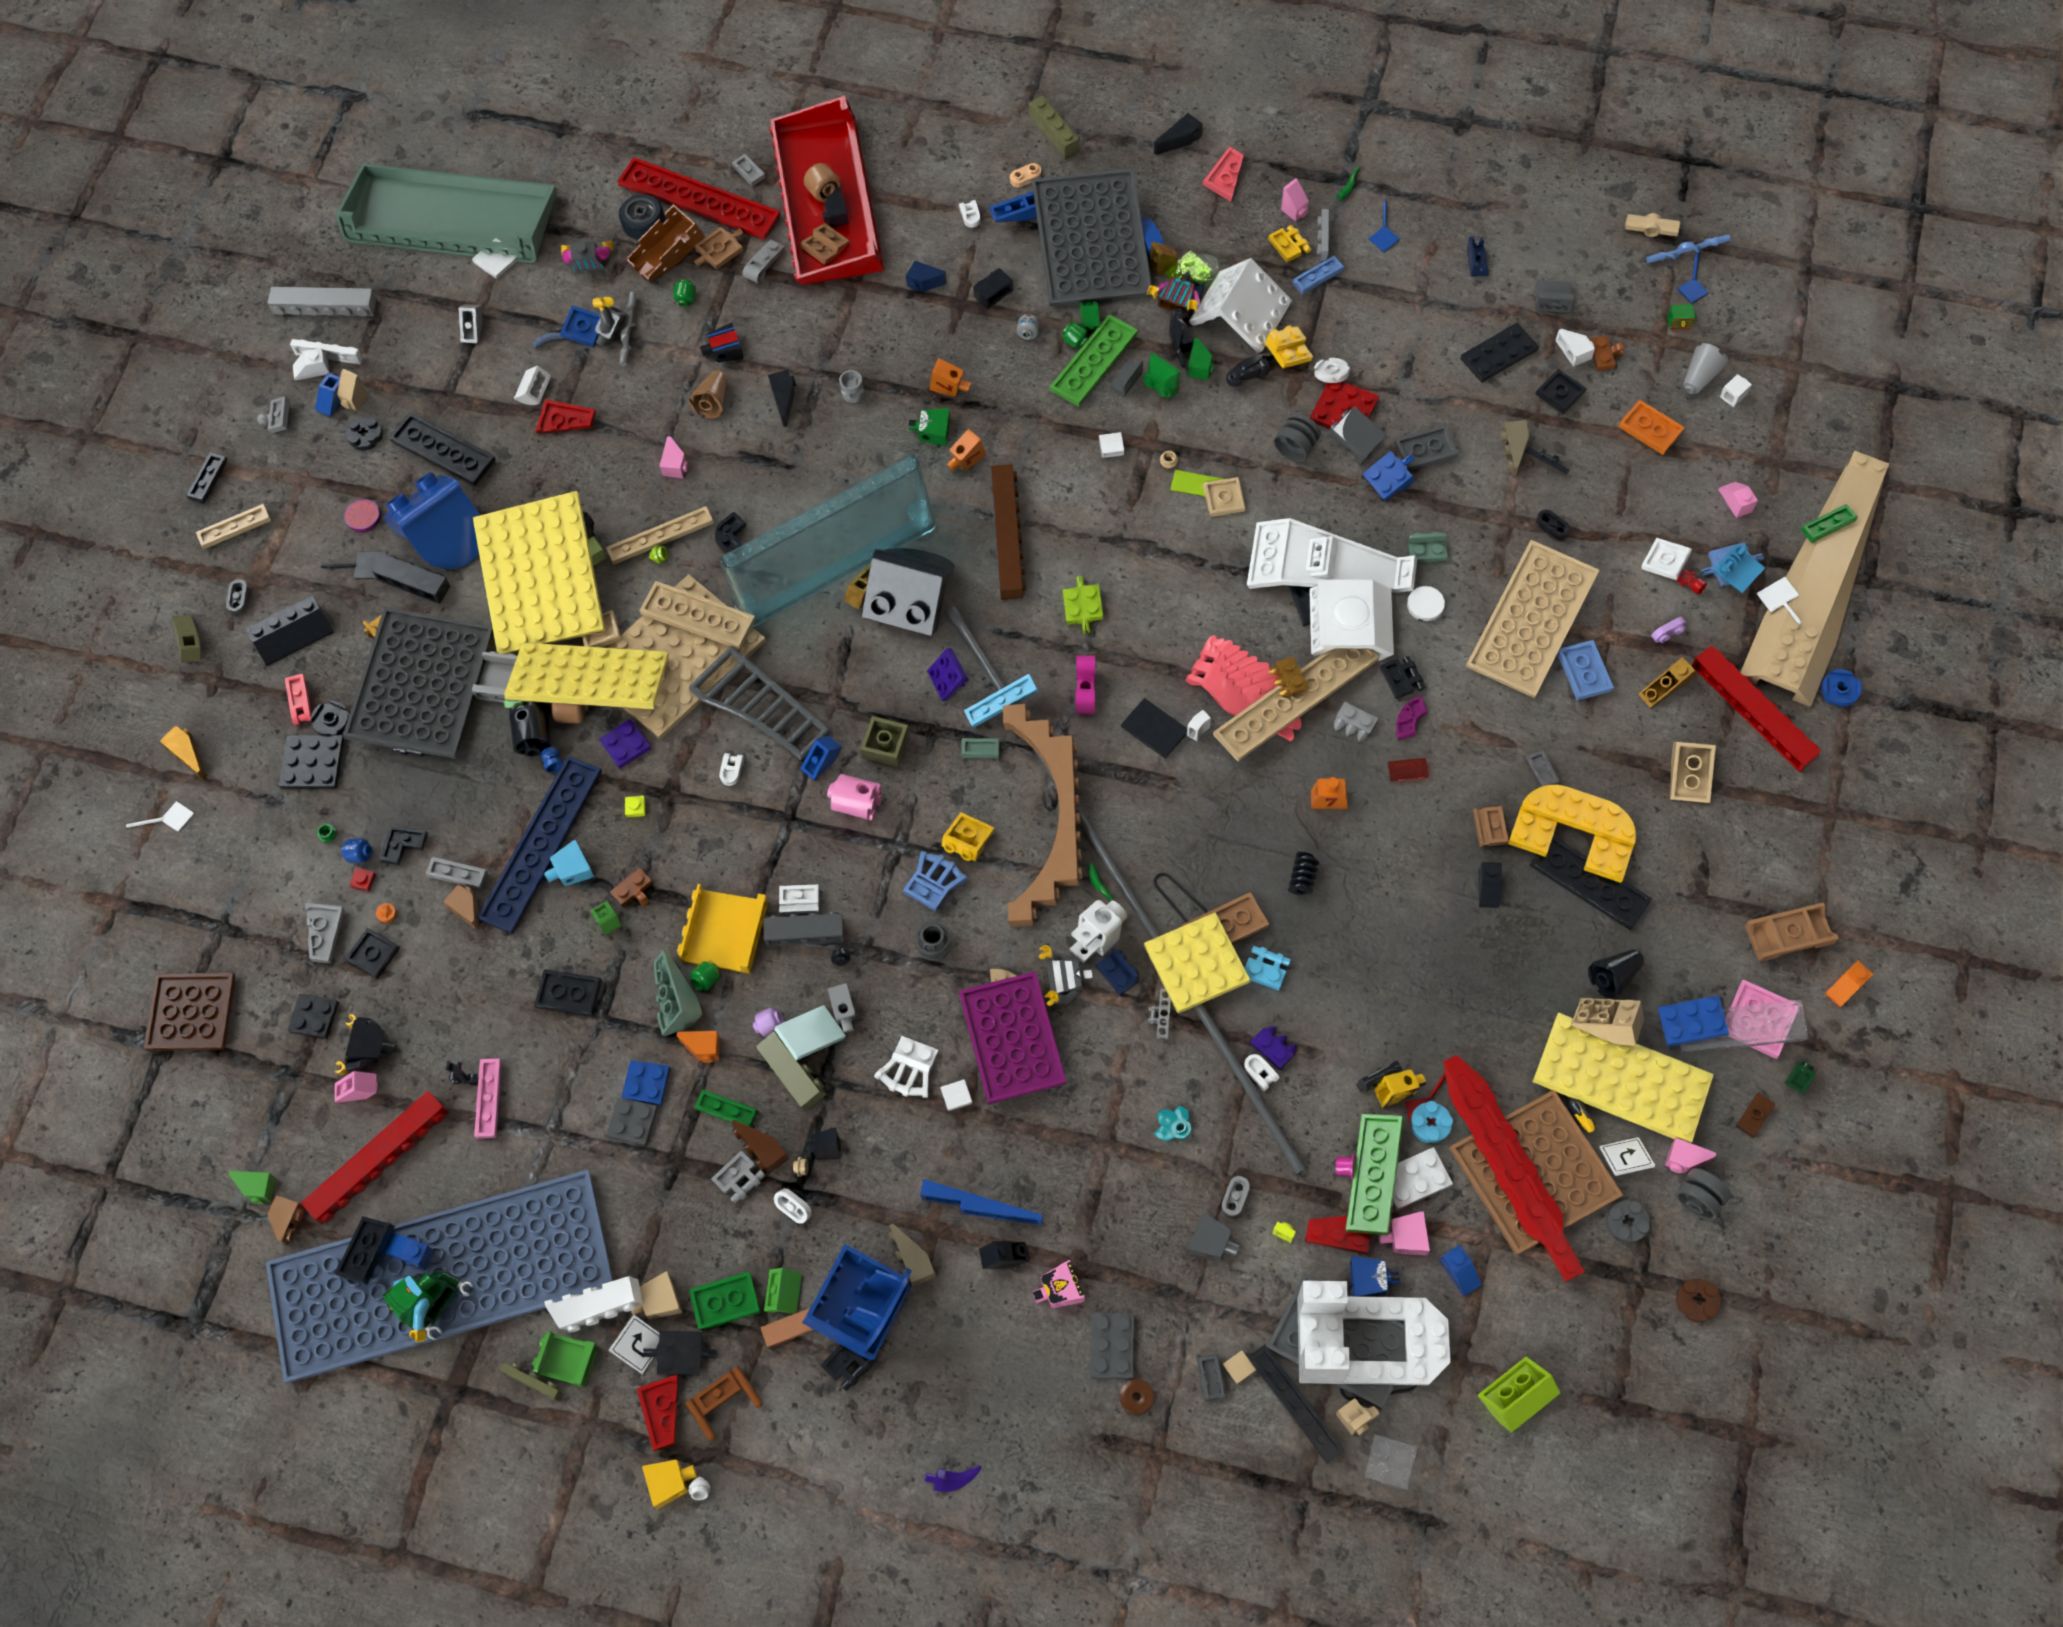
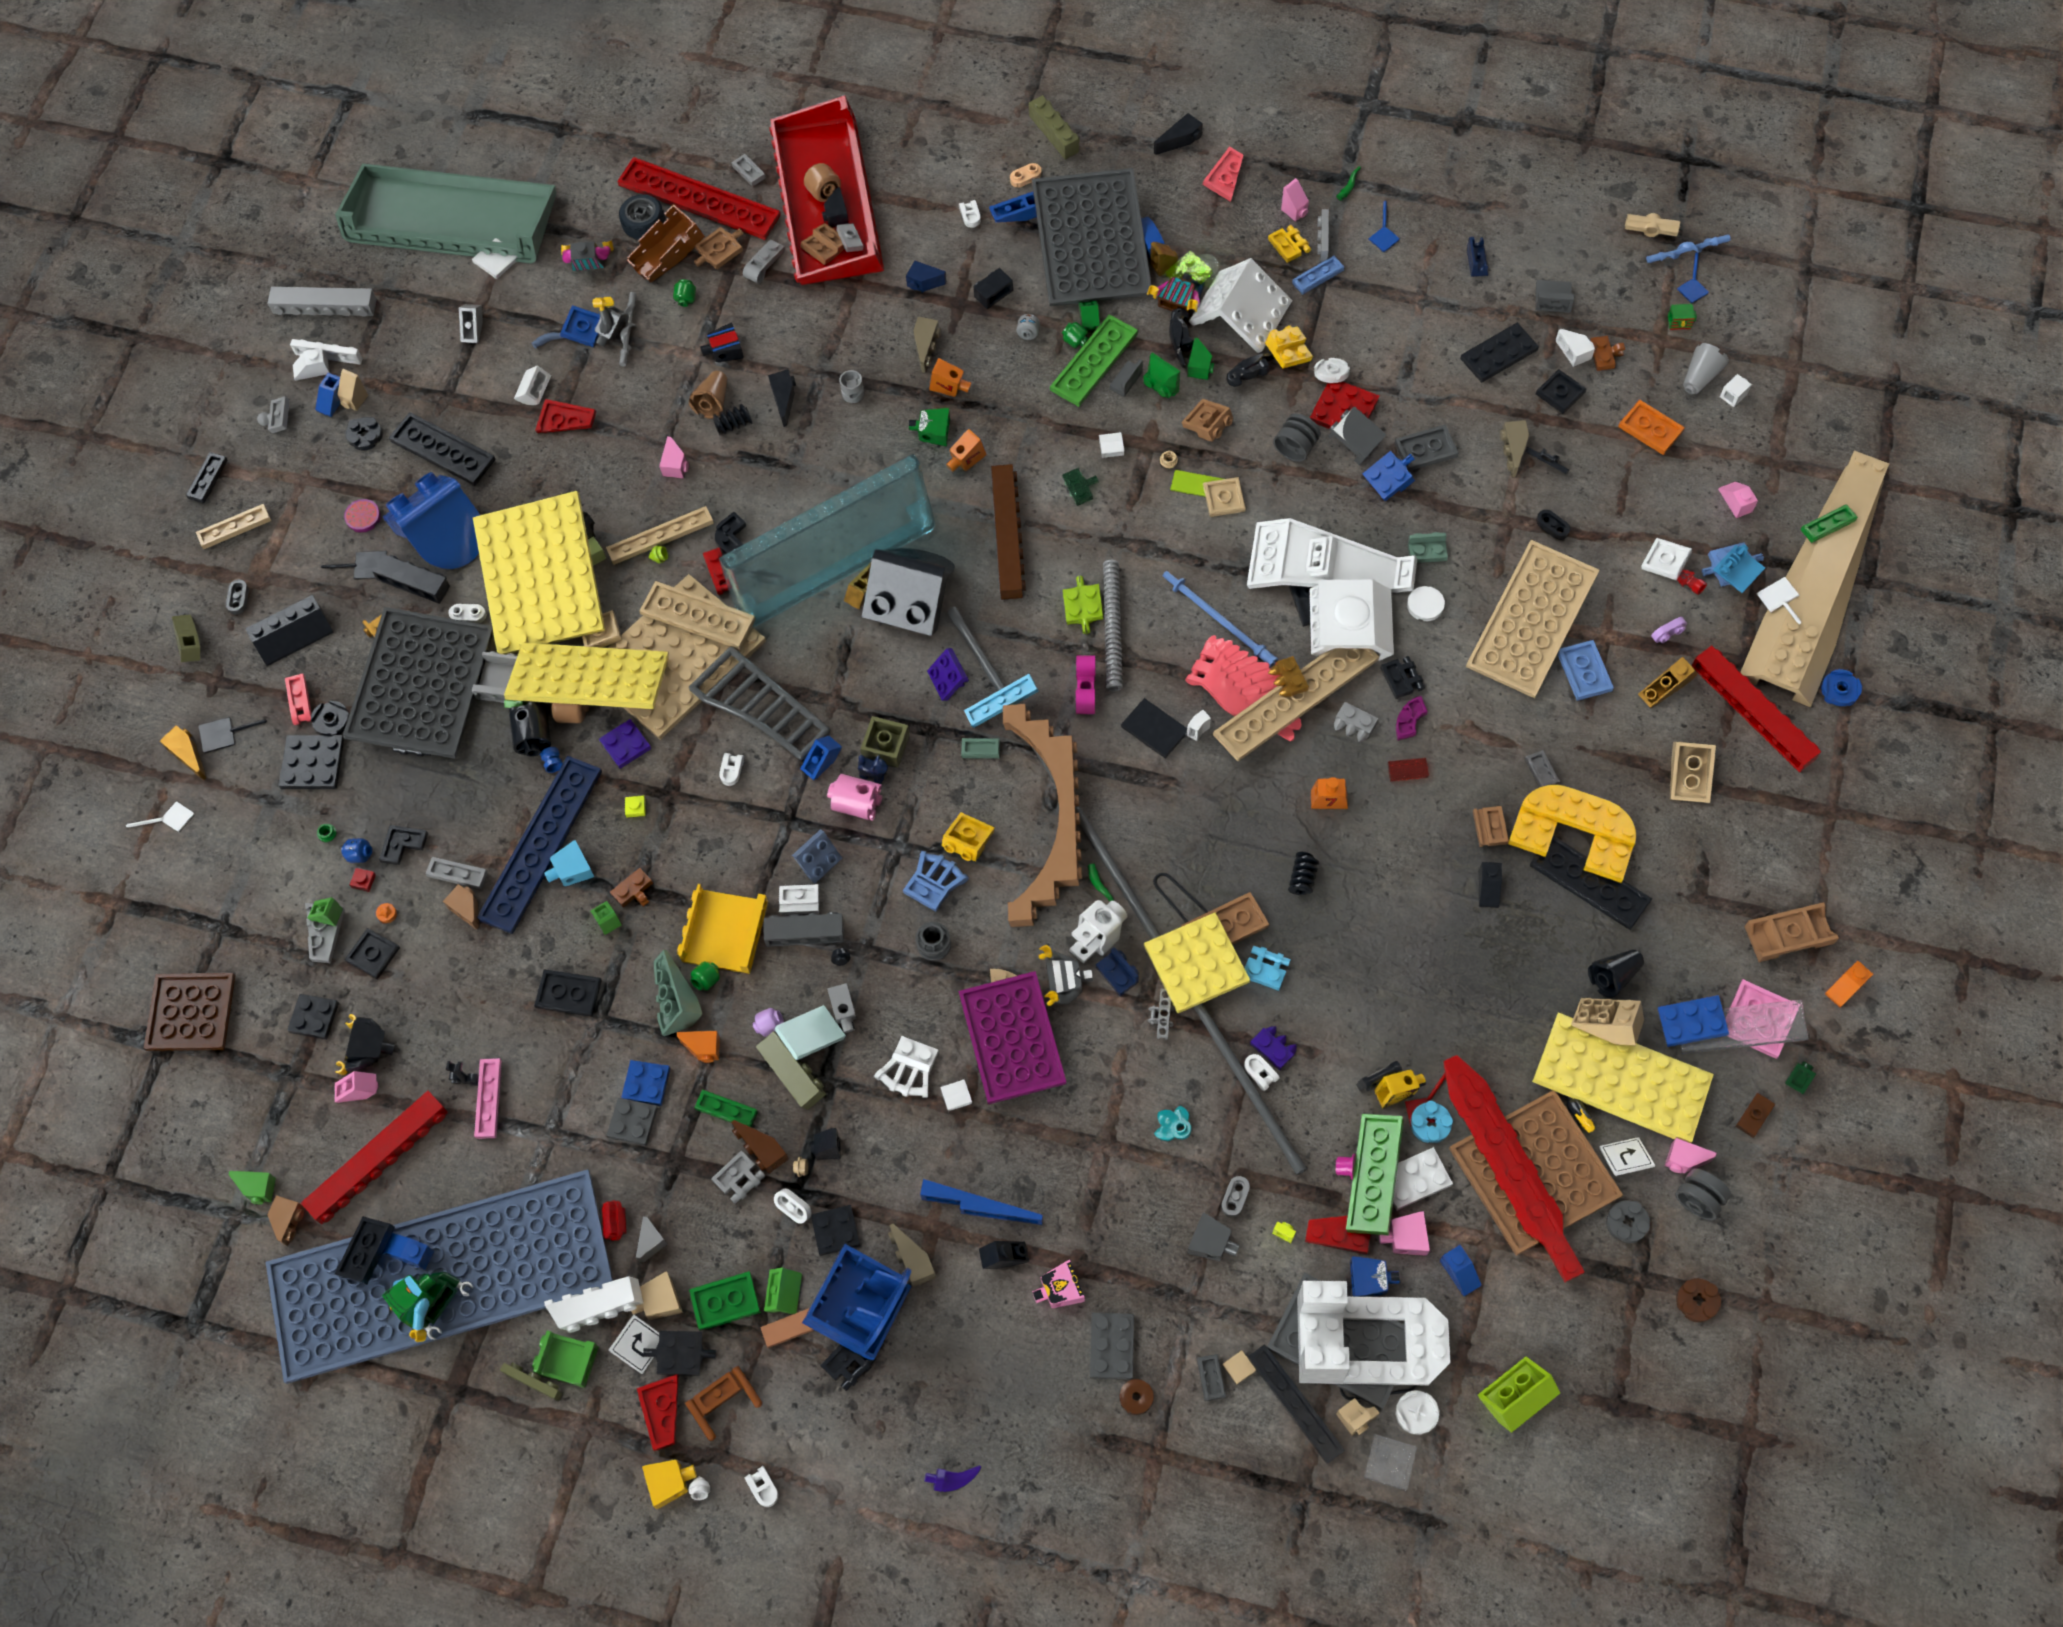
none -> piece [199,717,267,753]
none -> bright green slope [307,897,343,927]
none -> white plate [449,604,487,624]
none -> red piece [602,1200,627,1241]
none -> light grey slope [636,1217,667,1263]
none -> red plate [702,547,735,596]
none -> black piece [713,404,753,436]
none -> white plate [744,1466,778,1507]
none -> sand blue plate [792,830,842,884]
none -> black plate [811,1205,860,1256]
none -> light grey plate [836,223,863,252]
none -> dark blue animal [857,755,888,784]
none -> dark tan slope [913,317,941,373]
none -> clear green plate [1062,468,1099,506]
none -> light grey piece [1103,560,1123,692]
none -> medium blue bar [1162,571,1278,668]
none -> medium nougat plate [1181,399,1233,442]
none -> white tile [1396,1390,1439,1435]

